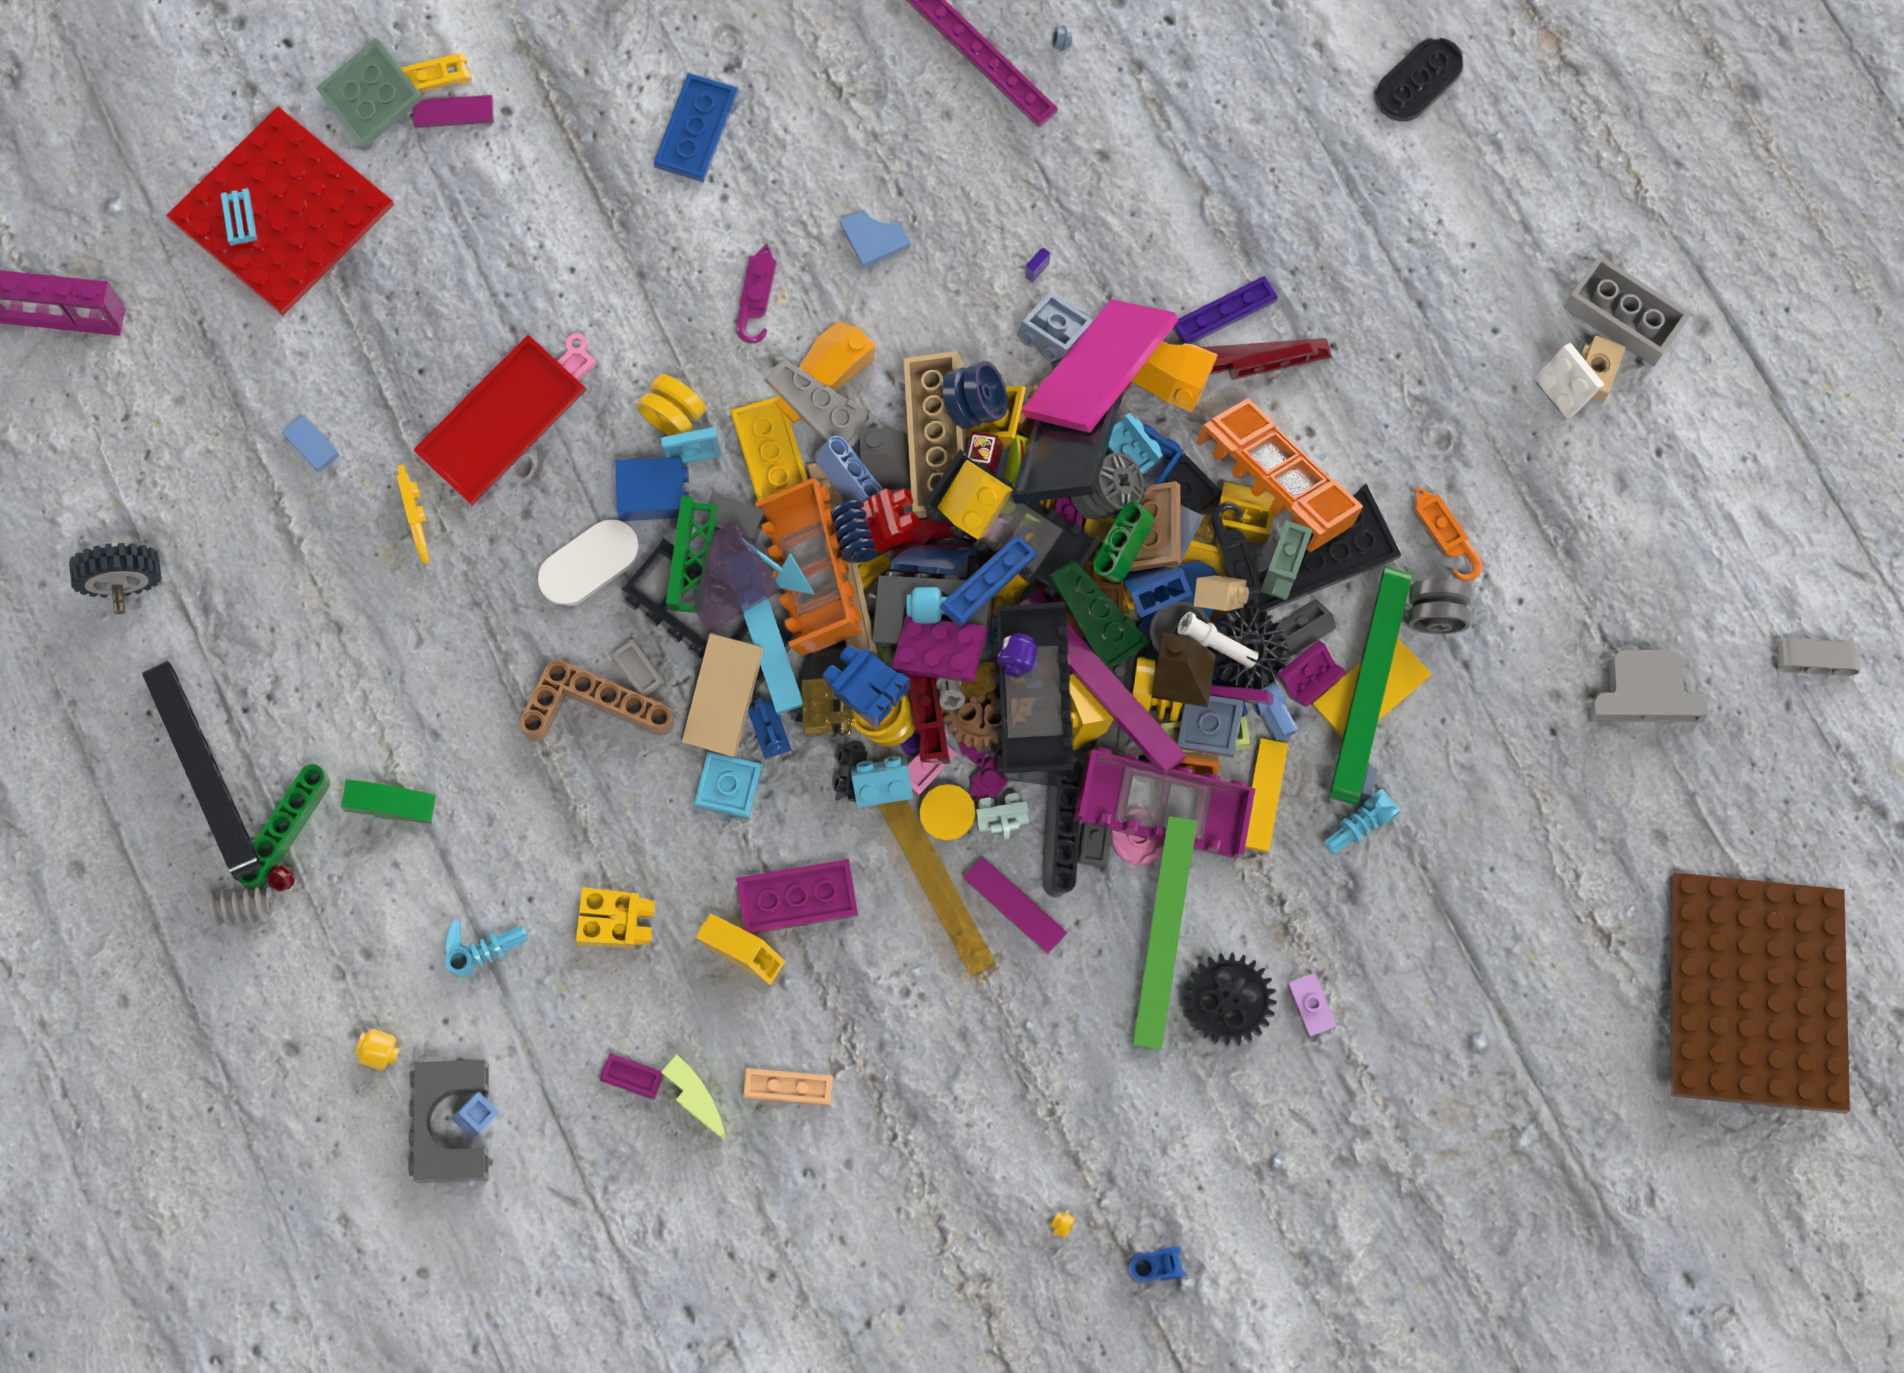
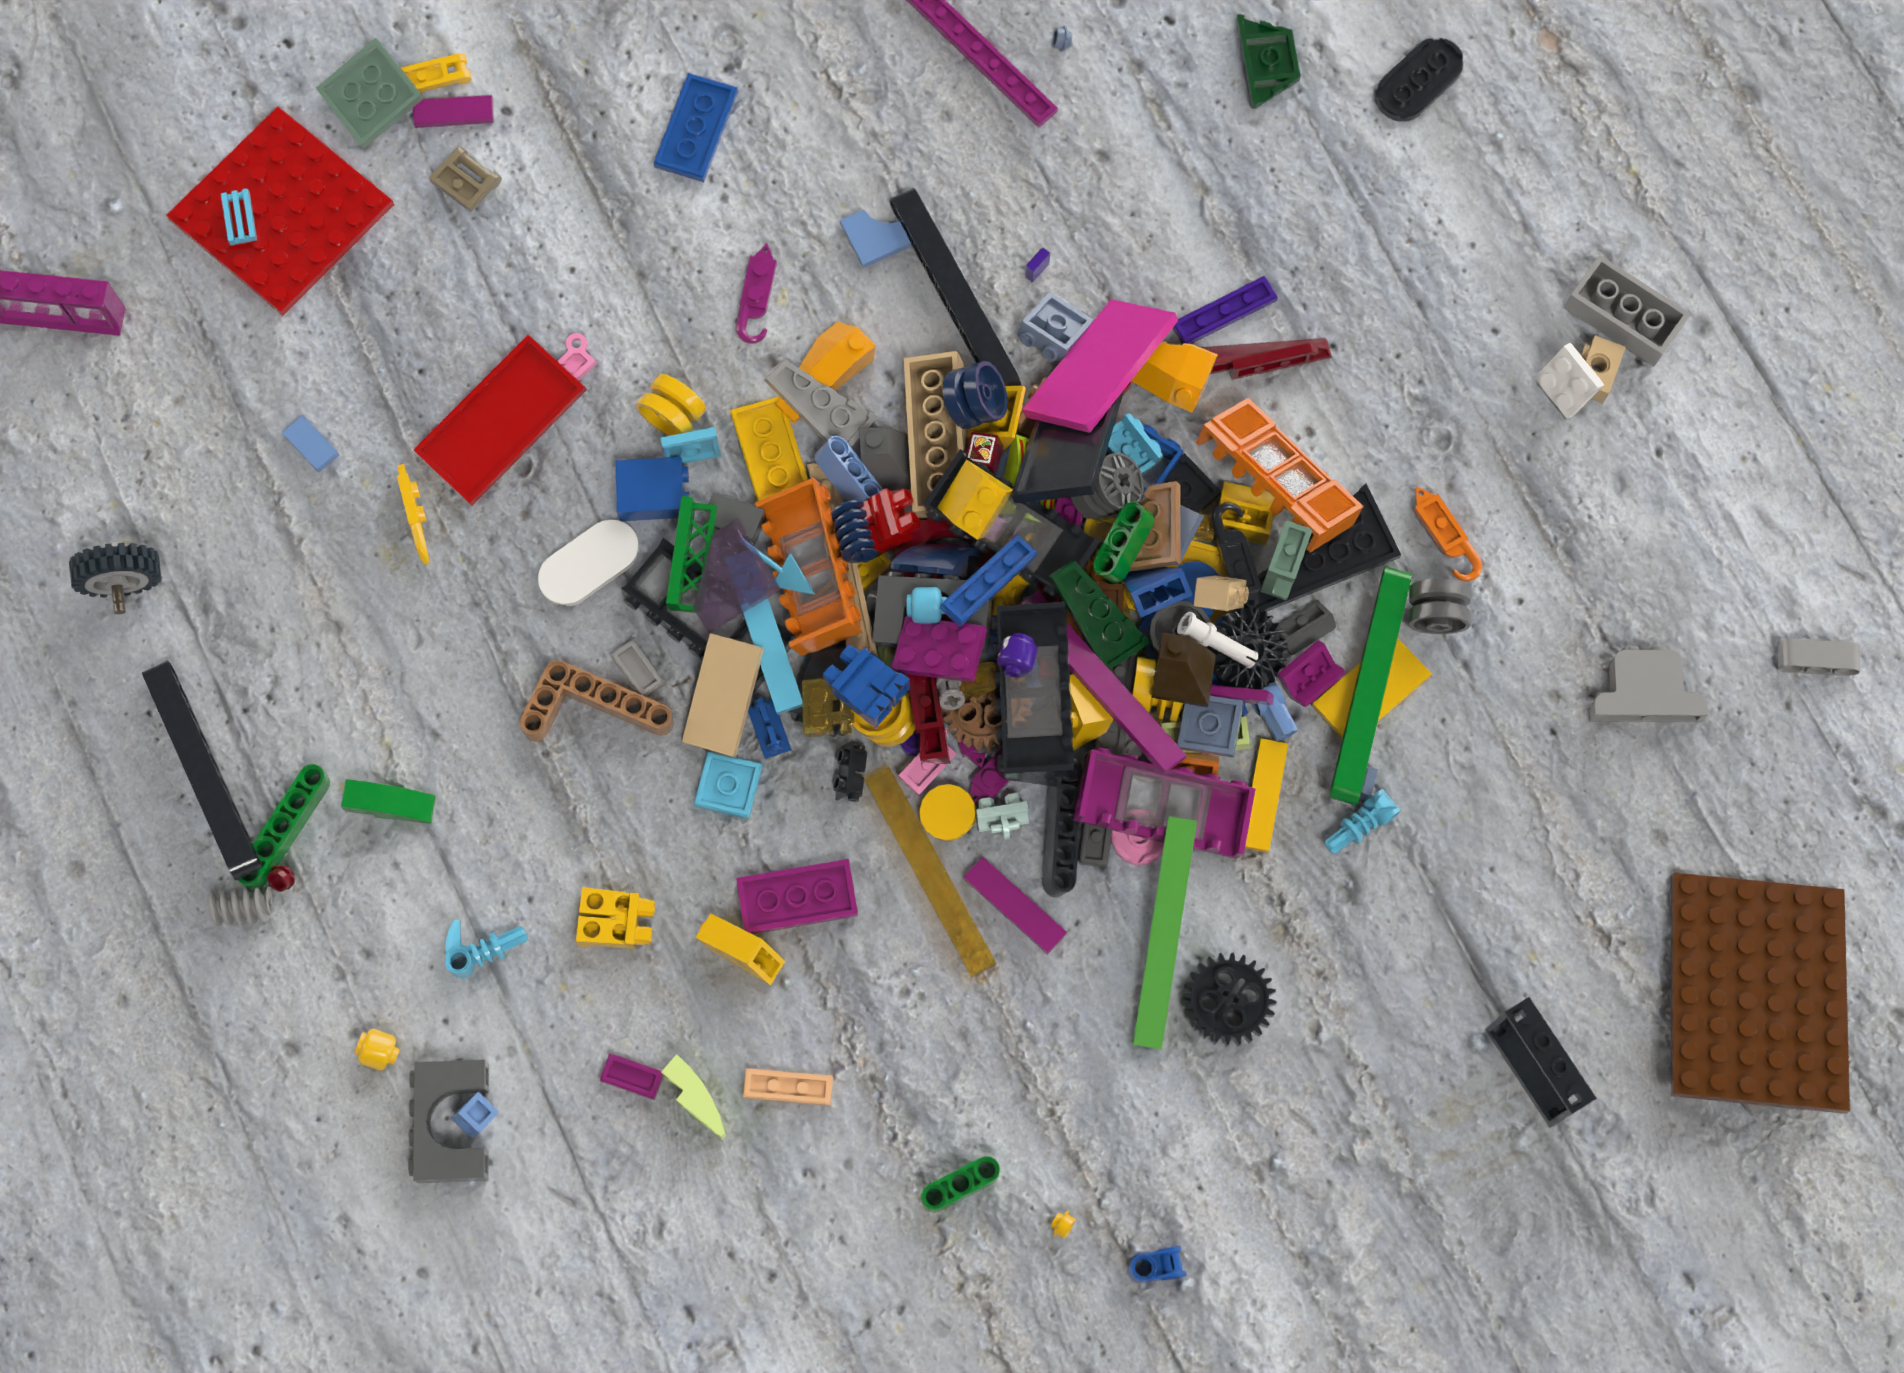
medium azure bracket [851,756,913,808] -> none
lavender plate [1287,973,1337,1038] -> none
none -> dark tan plate [429,147,502,213]
none -> black beam [889,188,1021,386]
none -> green beam [921,1156,1000,1213]
none -> dark green wing [1236,14,1301,109]
none -> black window [1485,997,1597,1128]

